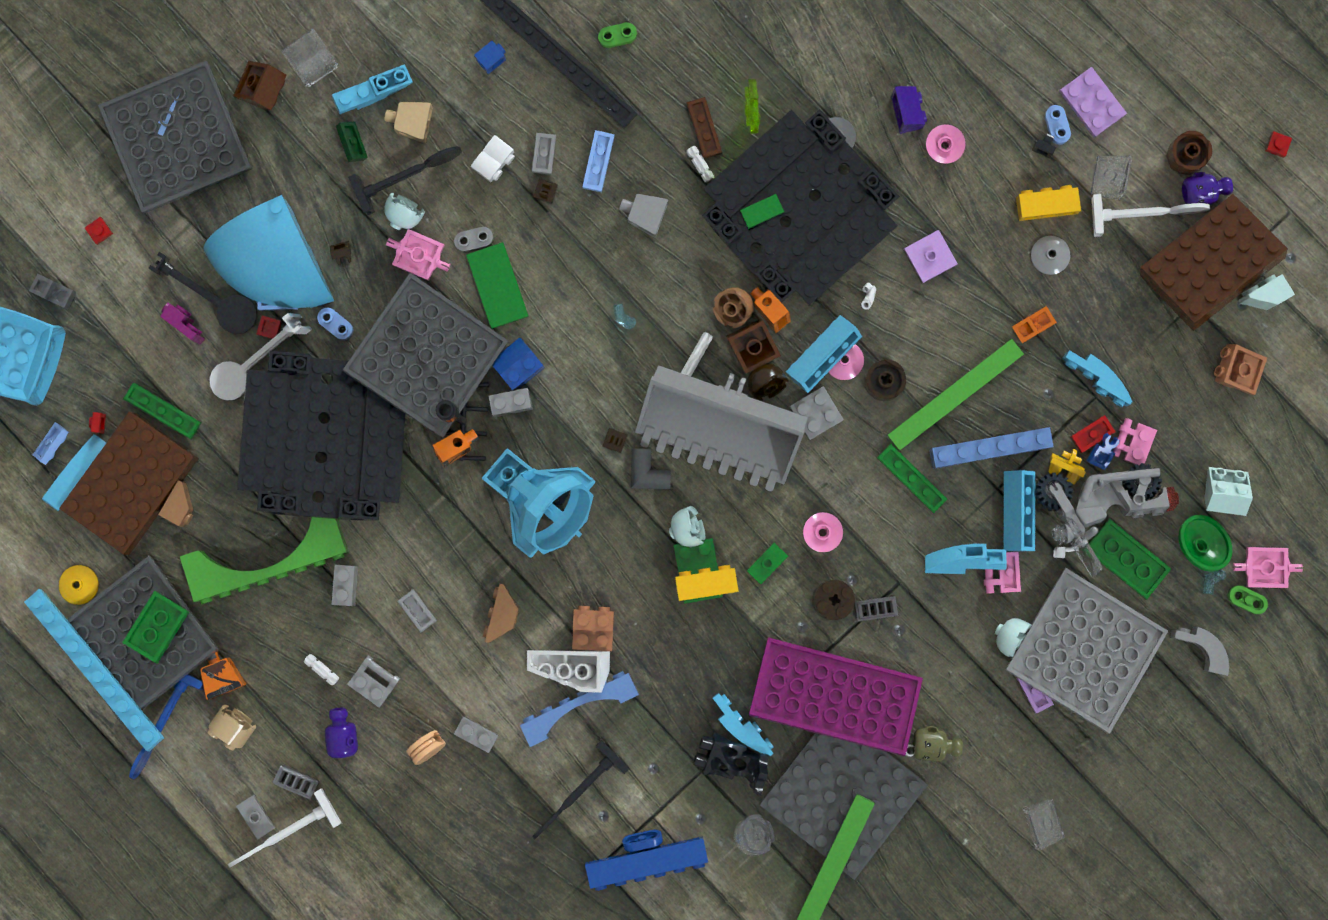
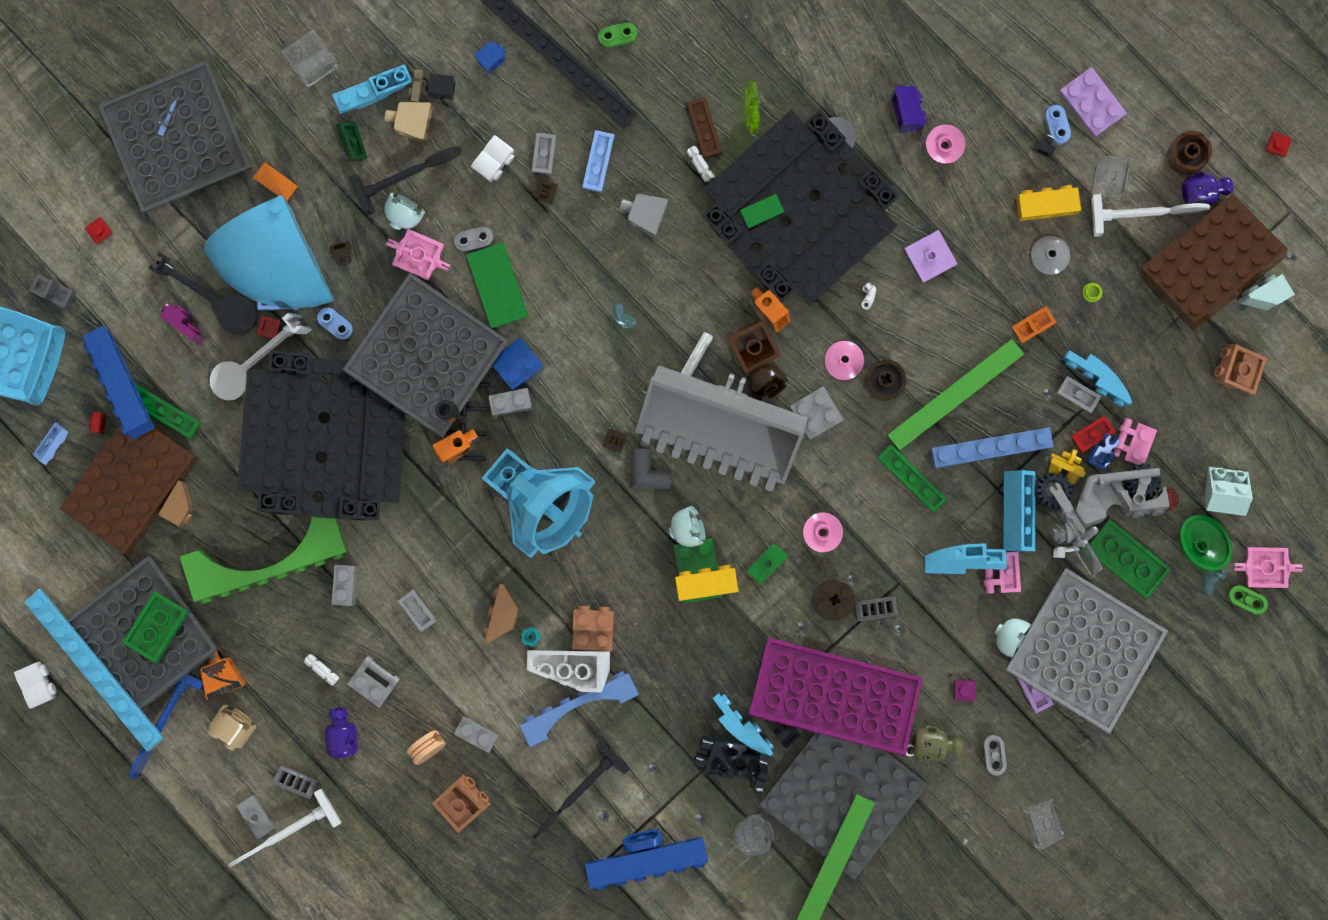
medium azure slope [42,434,106,511] -> none
yellow dish [59,565,99,605] -> none
reddish brown slope [233,61,287,110] -> none
medium nougat cylinder [713,287,754,328] -> none
medium azure brick [786,315,862,393] -> none
light grey arch [1170,627,1229,676] -> none
none -> white brick [14,662,57,709]
none -> blue brick [83,325,155,439]
none -> orange slope [253,162,298,201]
none -> dark tan plate [408,69,424,102]
none -> black brick [425,74,456,100]
none -> nougat plate [432,774,490,833]
none -> teal plate [521,627,540,647]
none -> black tile [774,724,801,749]
none -> magenta plate [954,680,976,701]
none -> light grey plate [983,735,1007,776]
none -> light grey plate [1056,376,1101,414]
none -> lime plate [1082,283,1102,303]

